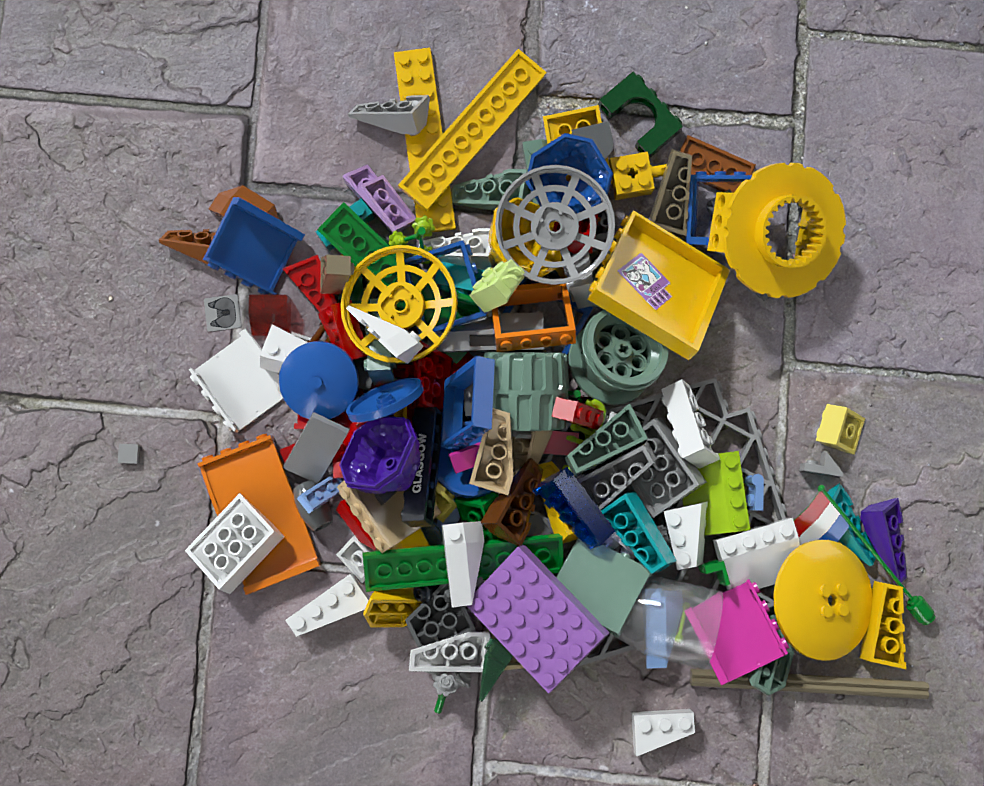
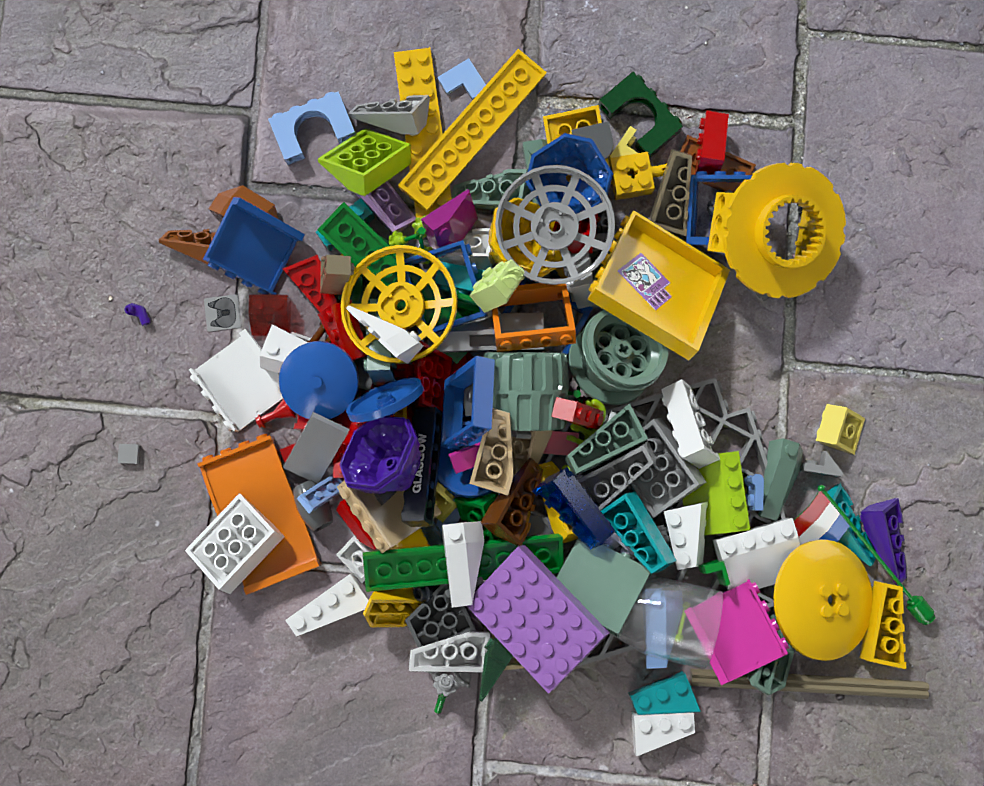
none -> dark purple arm [124,303,151,326]
none -> red piece [255,399,296,428]
none -> light blue arch [268,92,355,165]
none -> lime slope [318,128,411,196]
none -> magenta slope [421,189,478,258]
none -> light blue tile [437,58,486,100]
none -> light yellow slope [609,126,638,161]
none -> teal wedge [628,671,701,715]
none -> red wedge [694,111,729,183]
none -> sand green wedge [758,438,803,521]

